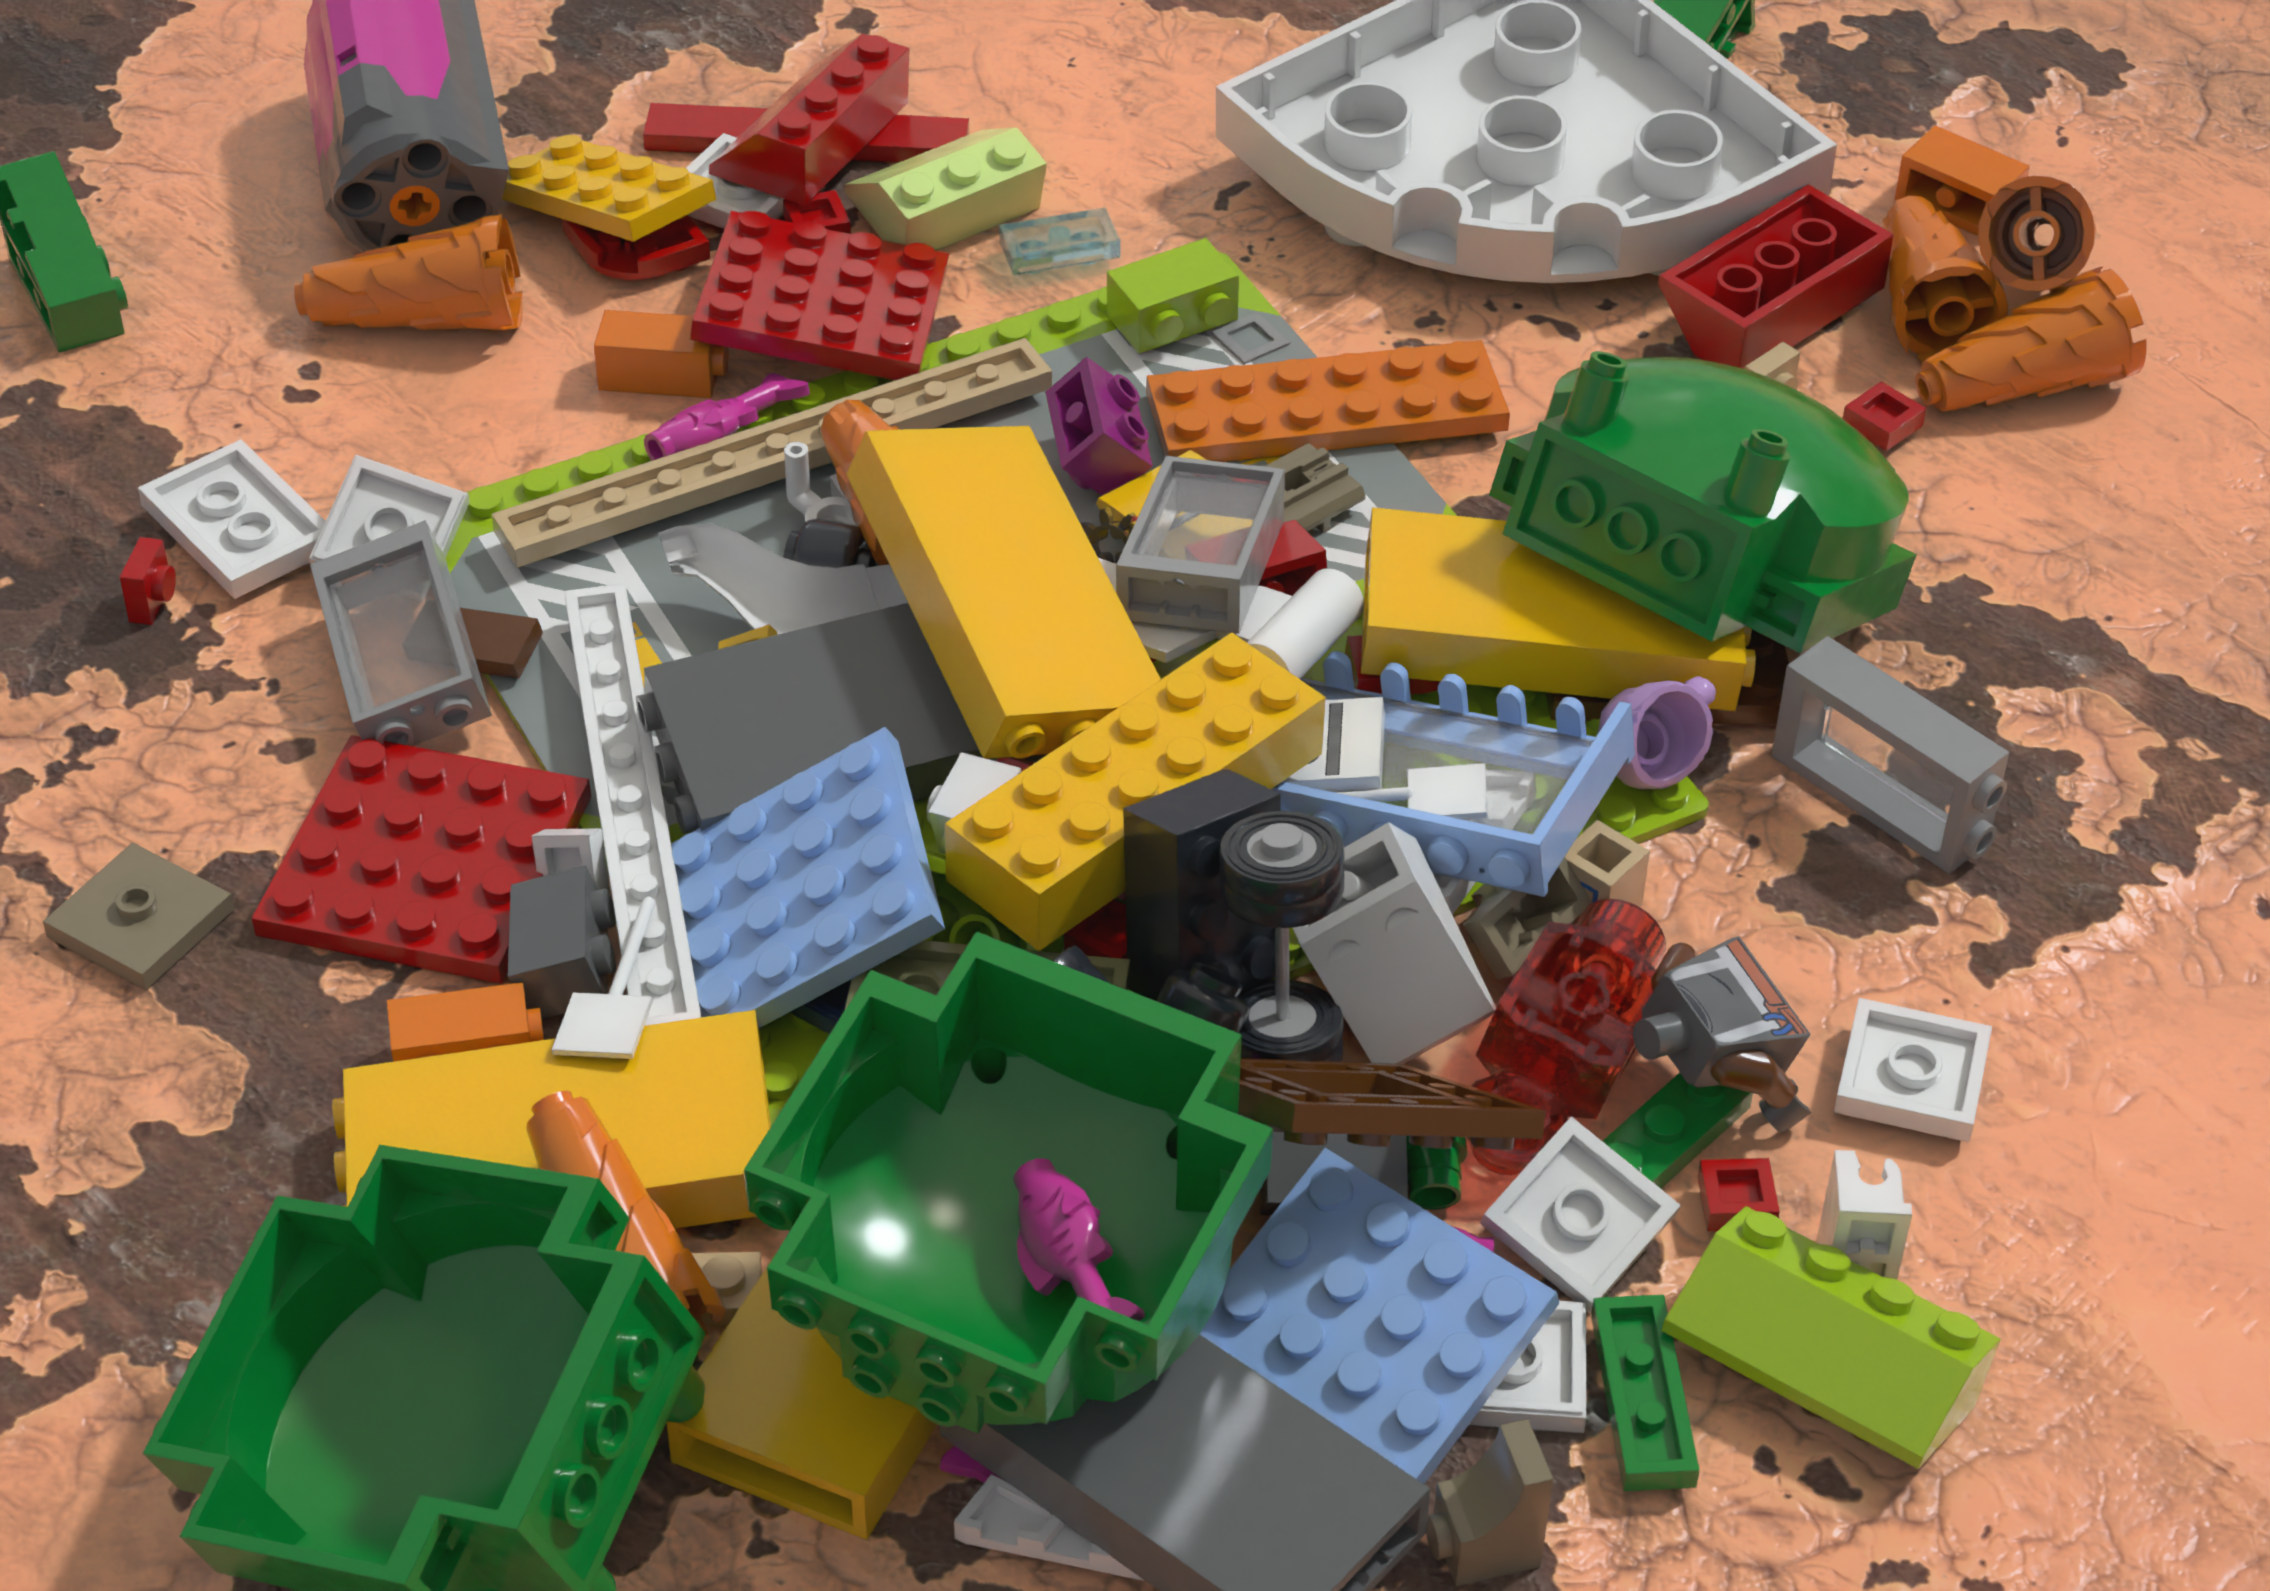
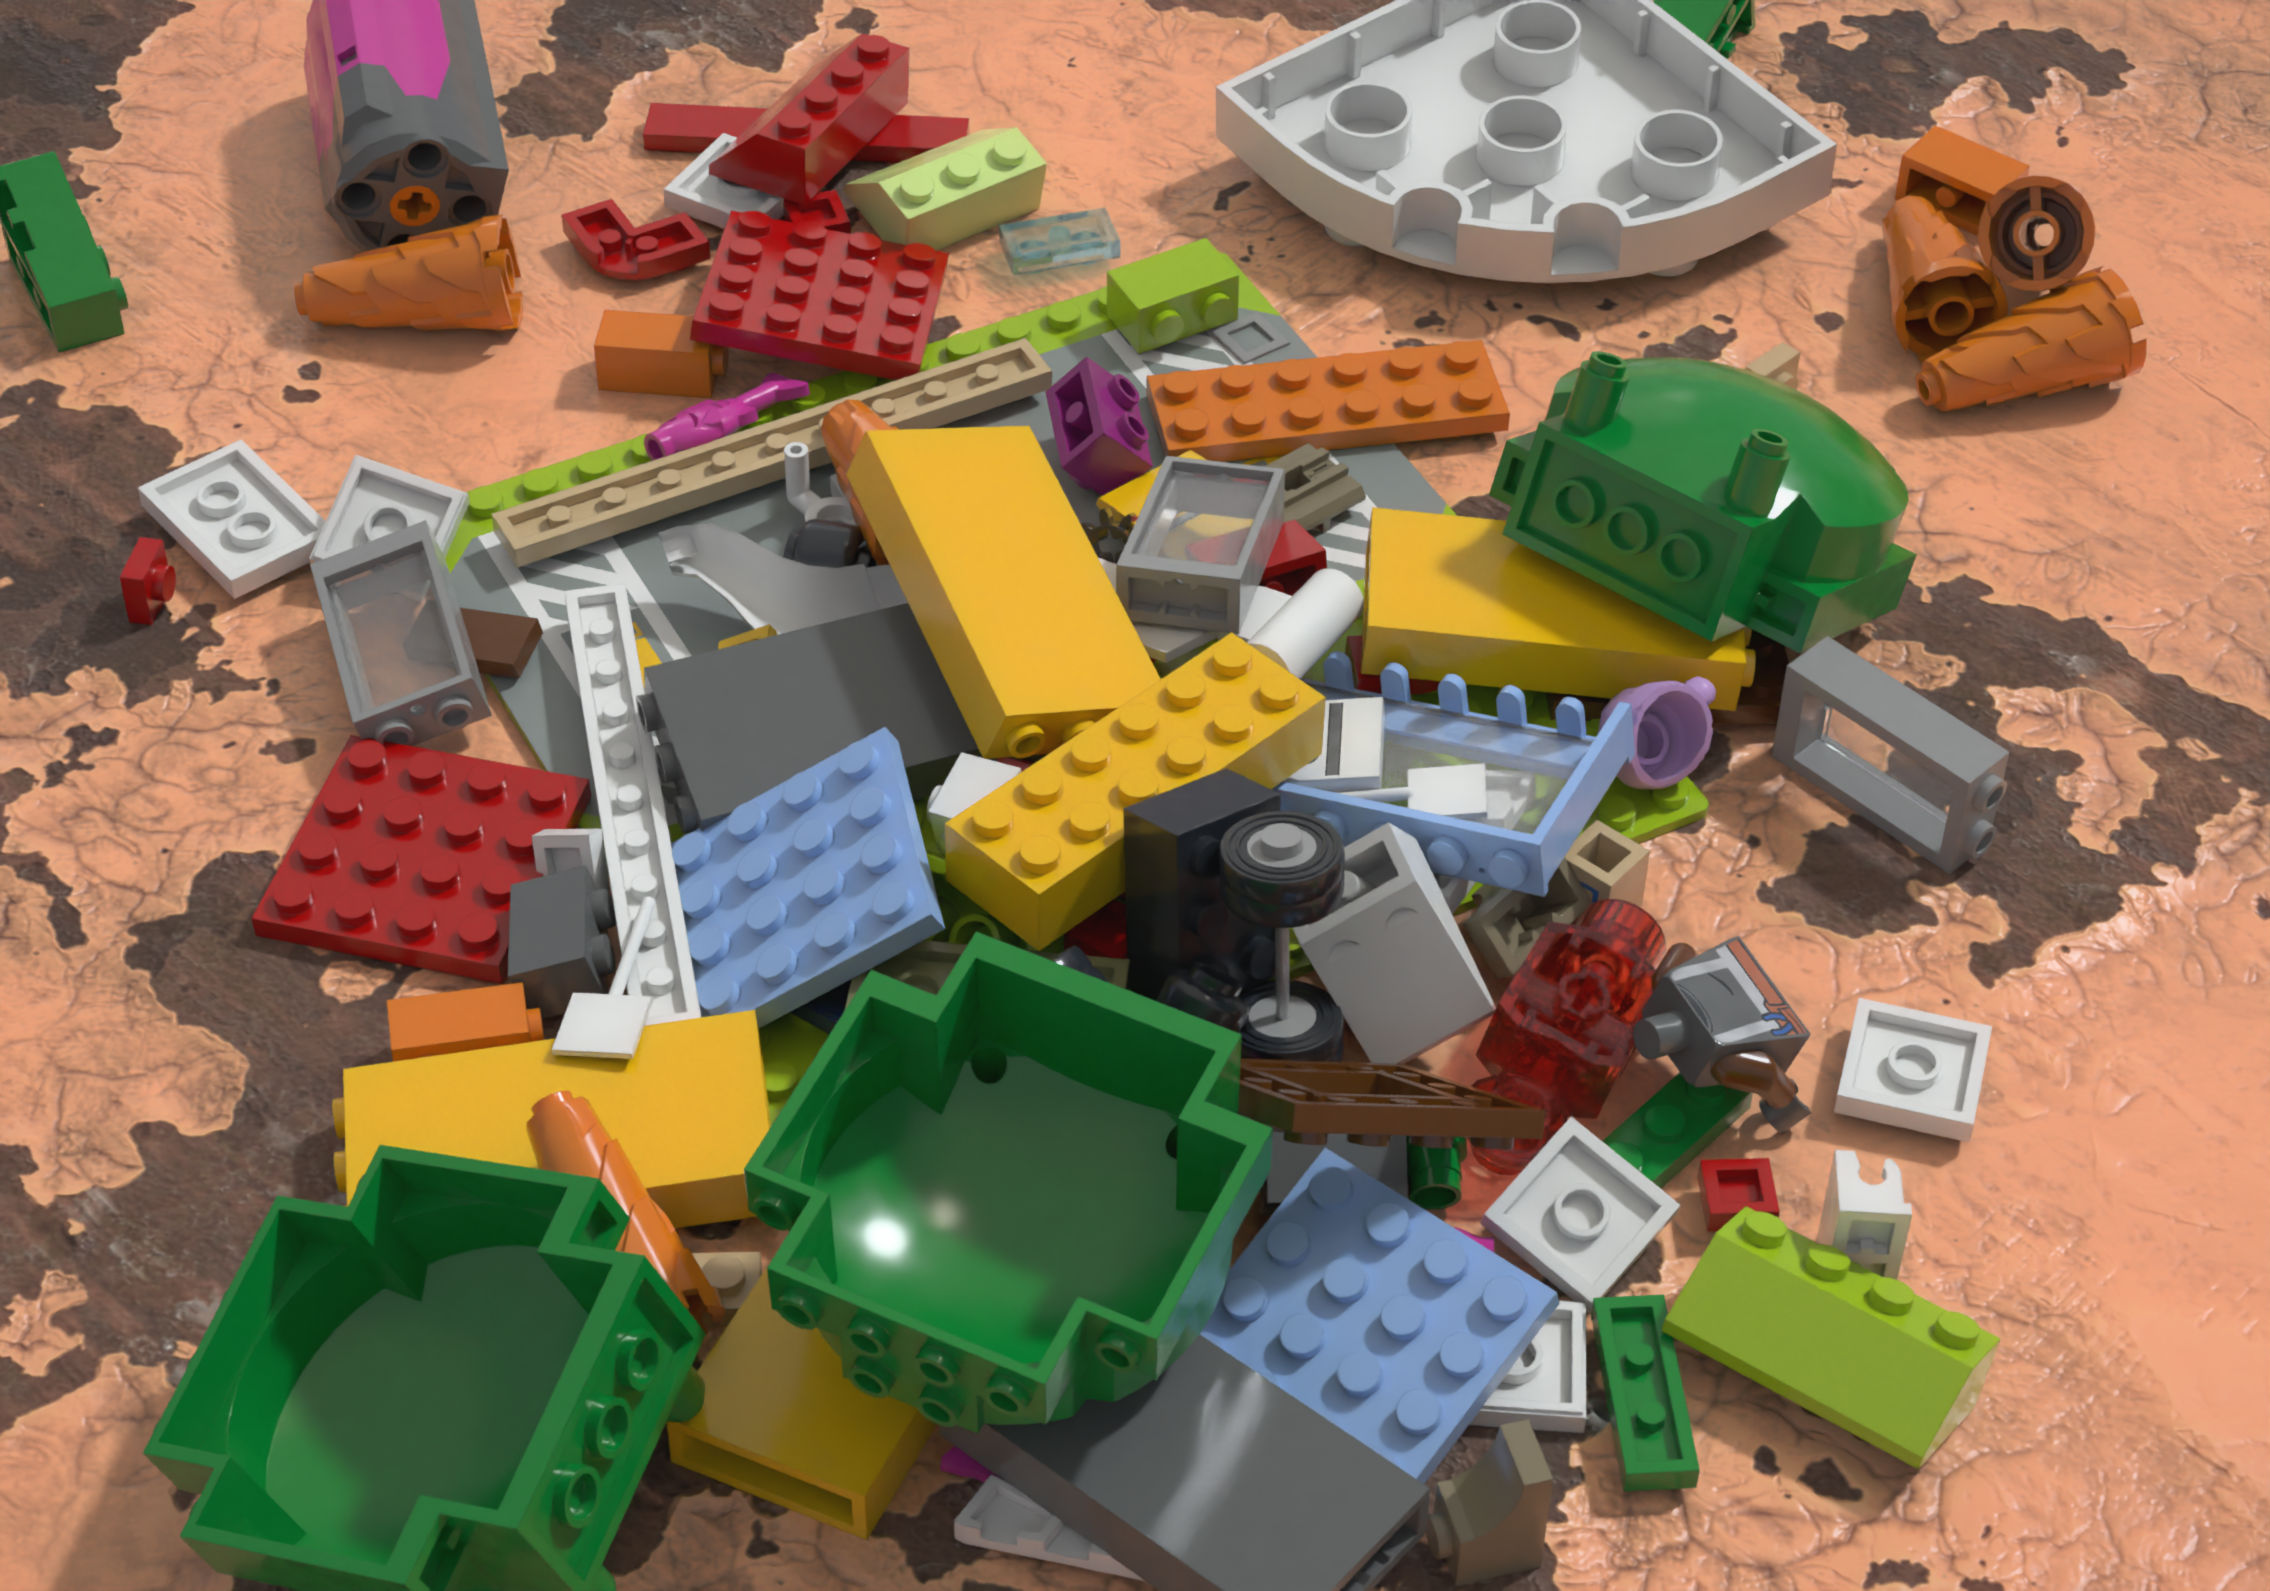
dark tan plate [43,842,234,990] -> none
yellow plate [502,135,716,242] -> none
dark pink animal [1013,1158,1145,1321] -> none
red slope [1658,184,1894,369] -> none
red plate [1842,381,1926,451] -> none

